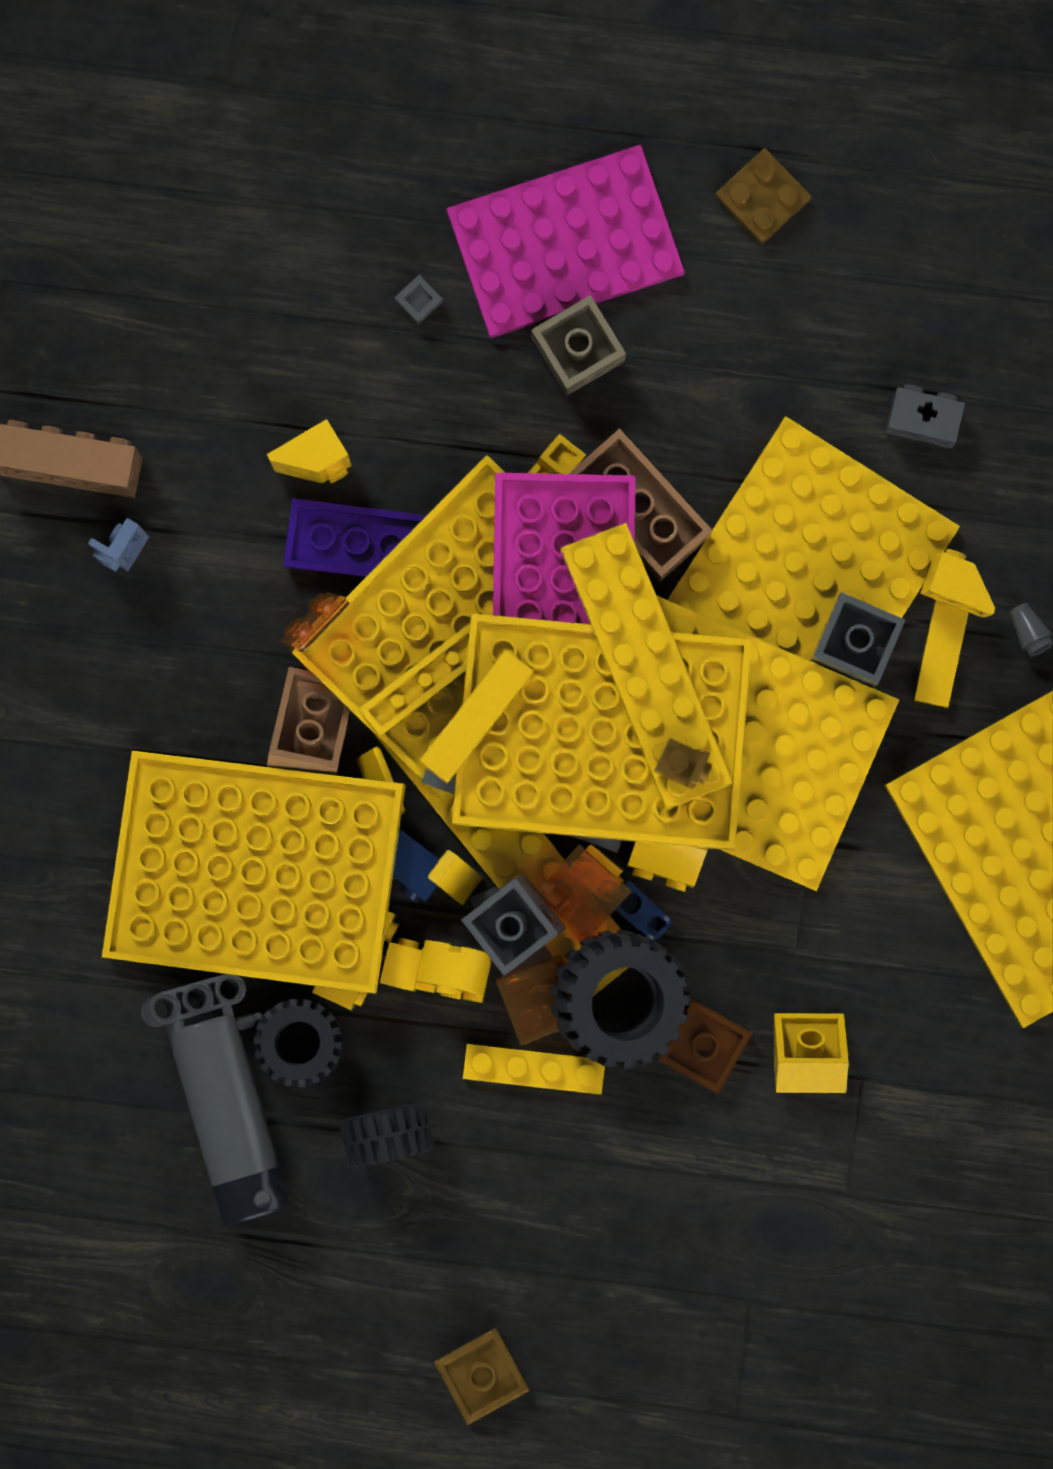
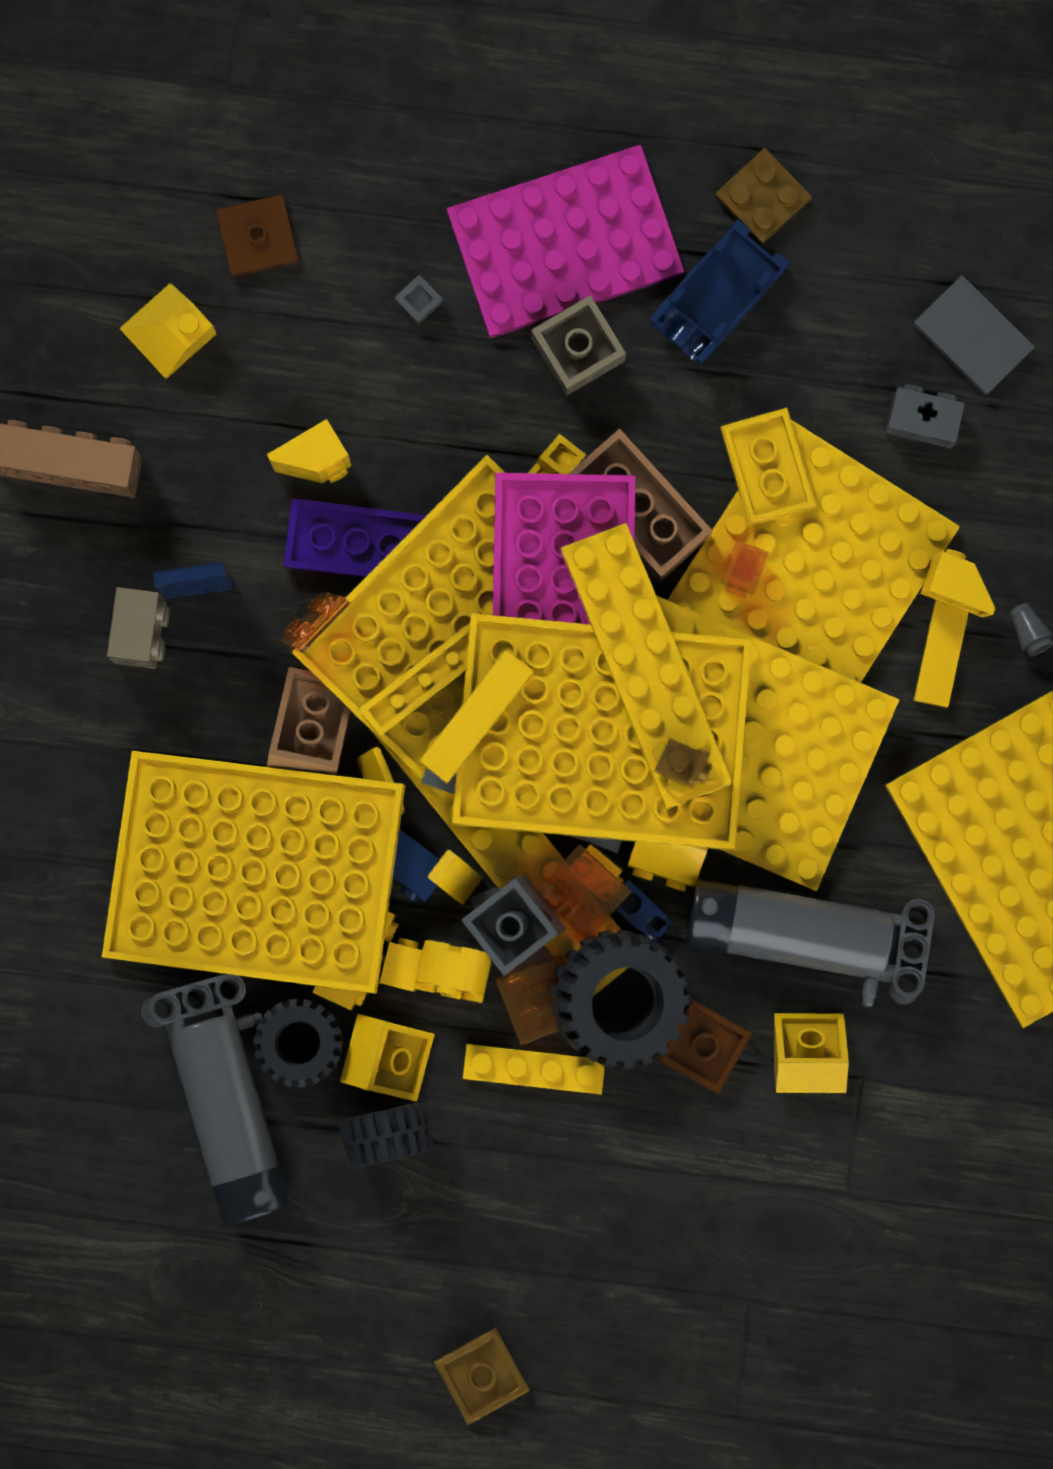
sand blue bracket [88,518,149,572] -> none
dark grey brick [810,592,906,688] -> none
none -> dark tan brick [107,587,170,669]
none -> yellow slope [120,283,216,379]
none -> dark blue tile [153,562,234,599]
none -> reddish brown plate [216,194,298,278]
none -> yellow slope [340,1014,435,1102]
none -> dark blue piece [650,219,790,364]
none -> dark grey piece [685,878,935,1007]
none -> yellow tile [720,408,816,527]
none -> clear orange brick [720,541,769,598]
none -> dark grey tile [913,275,1035,396]

